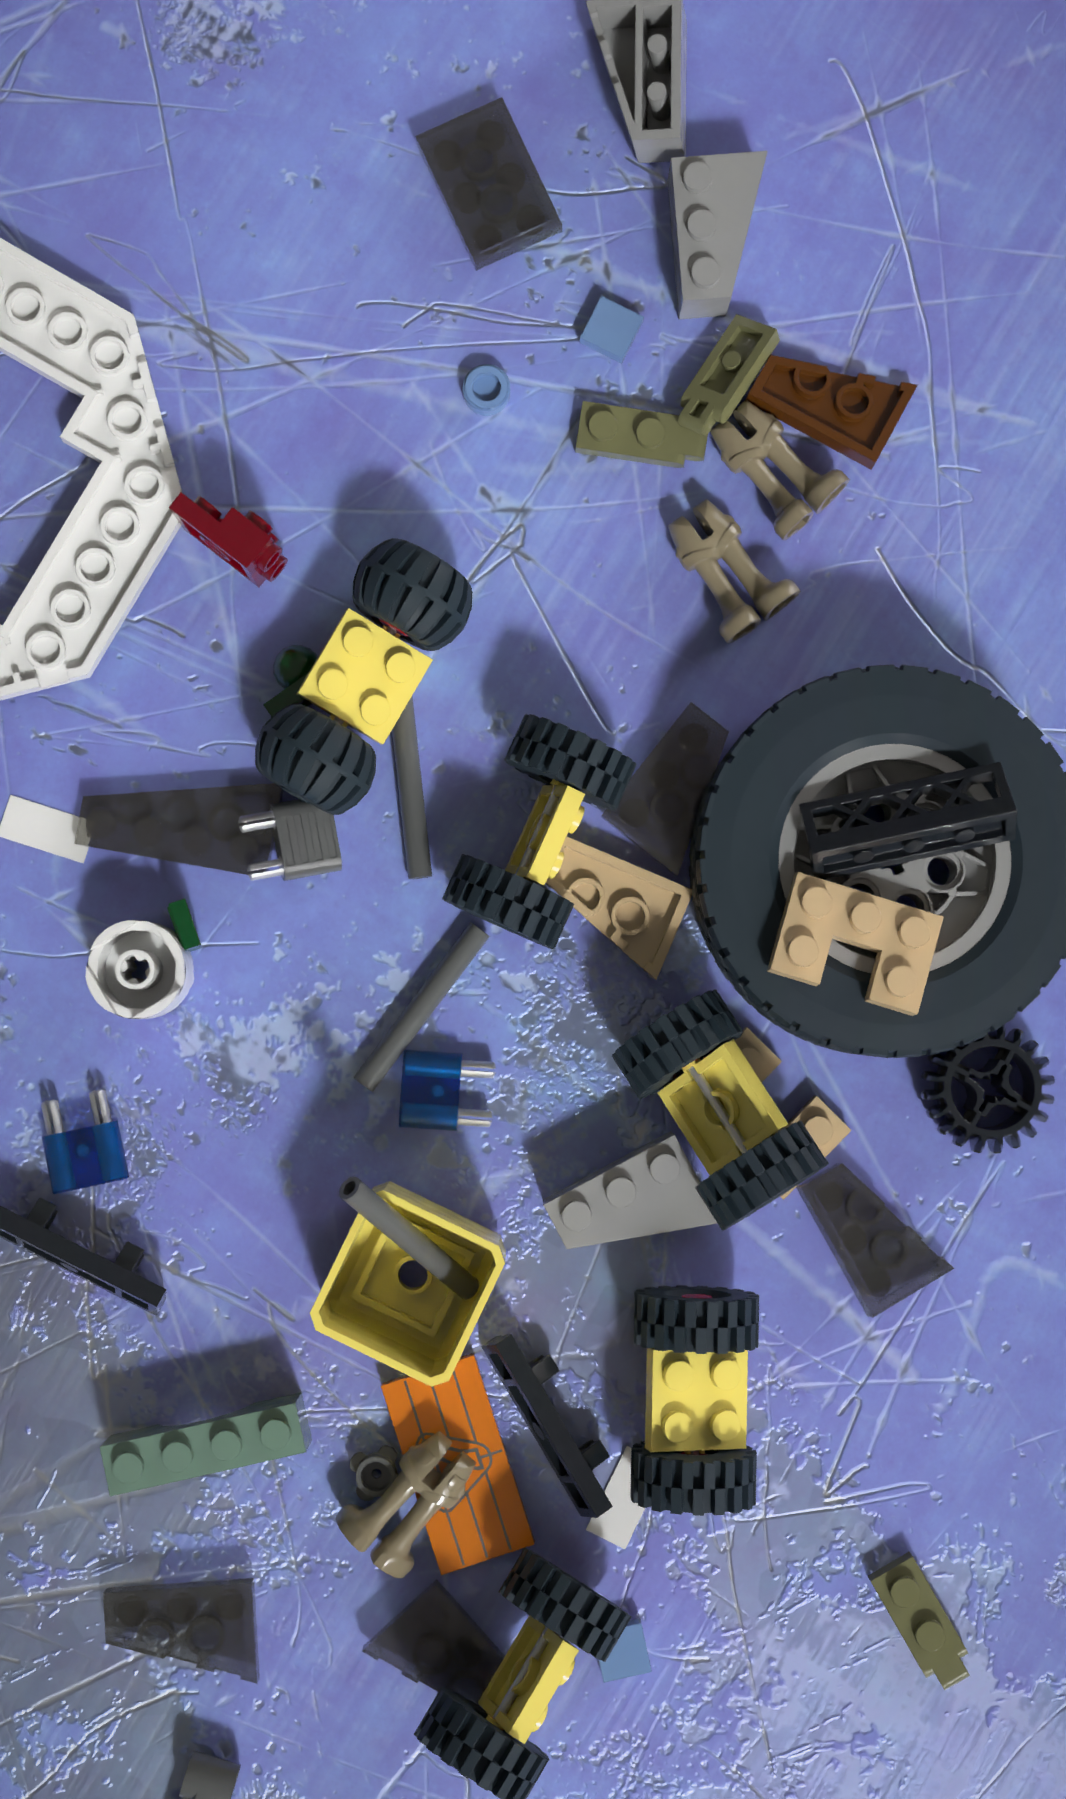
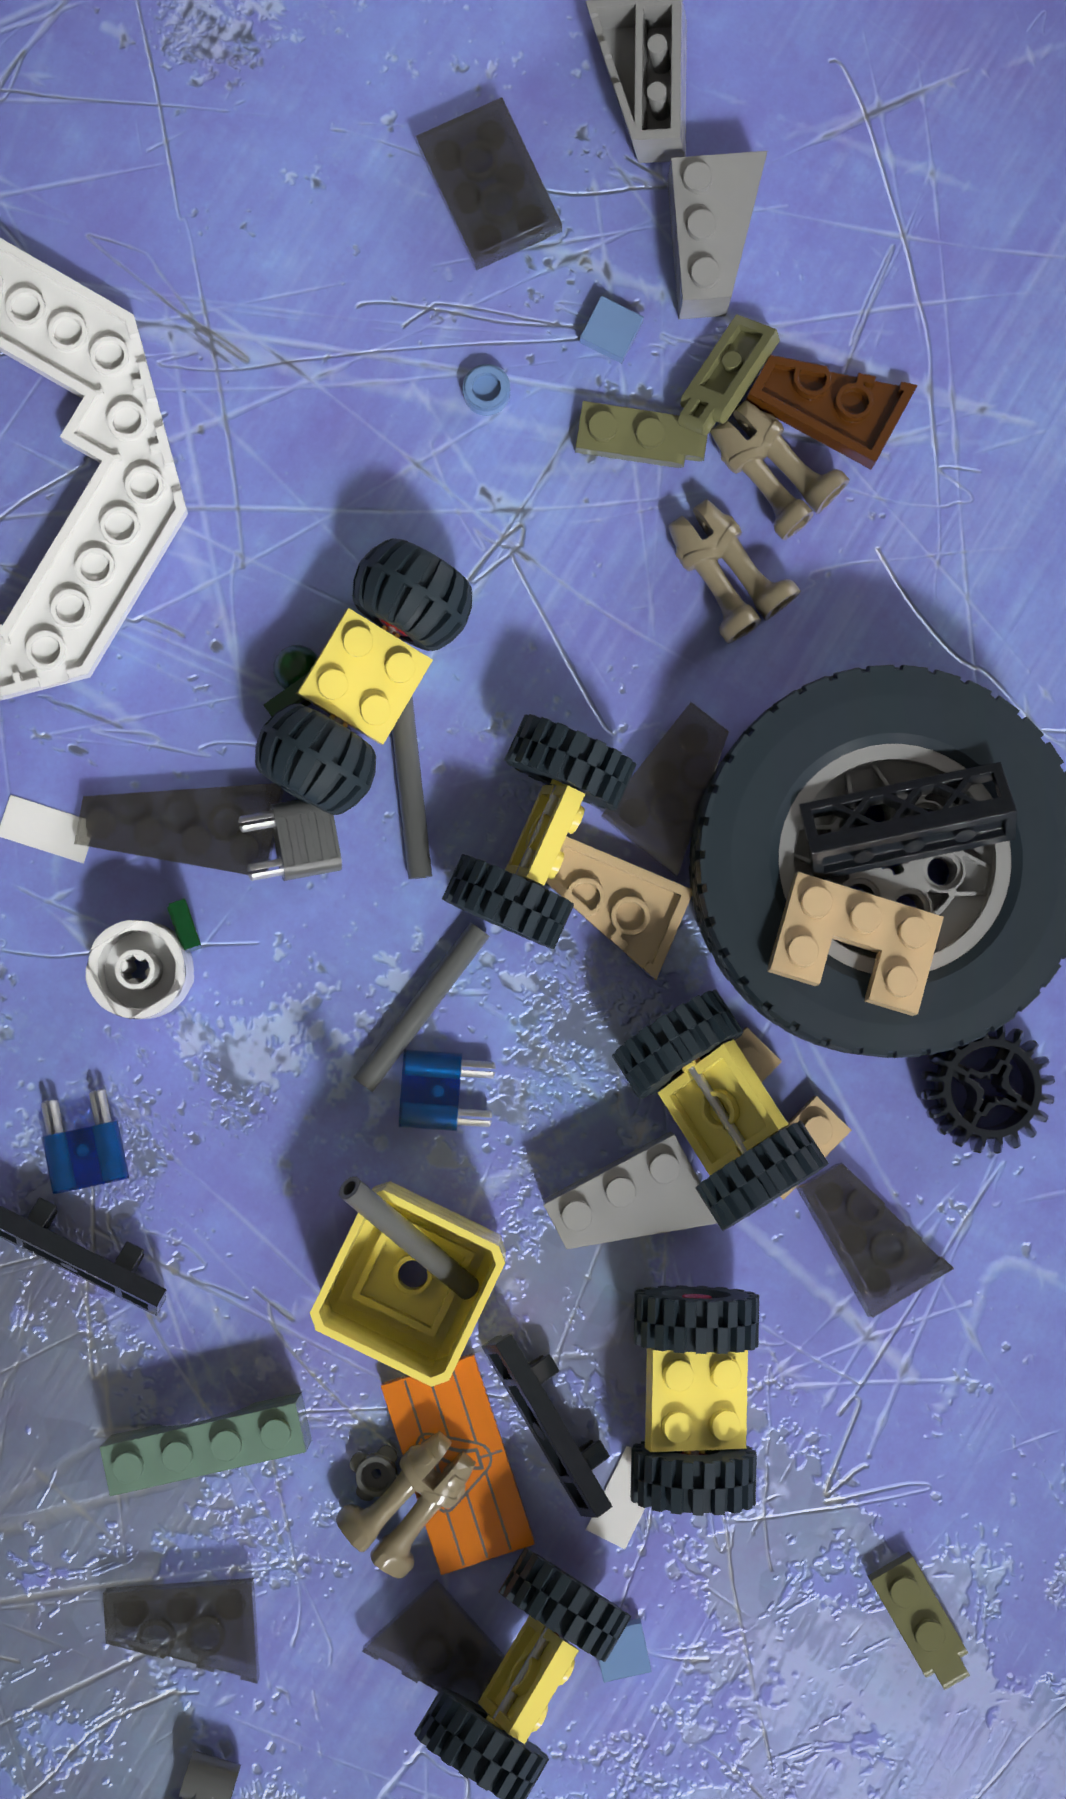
dark red plate [169,492,288,588] -> none

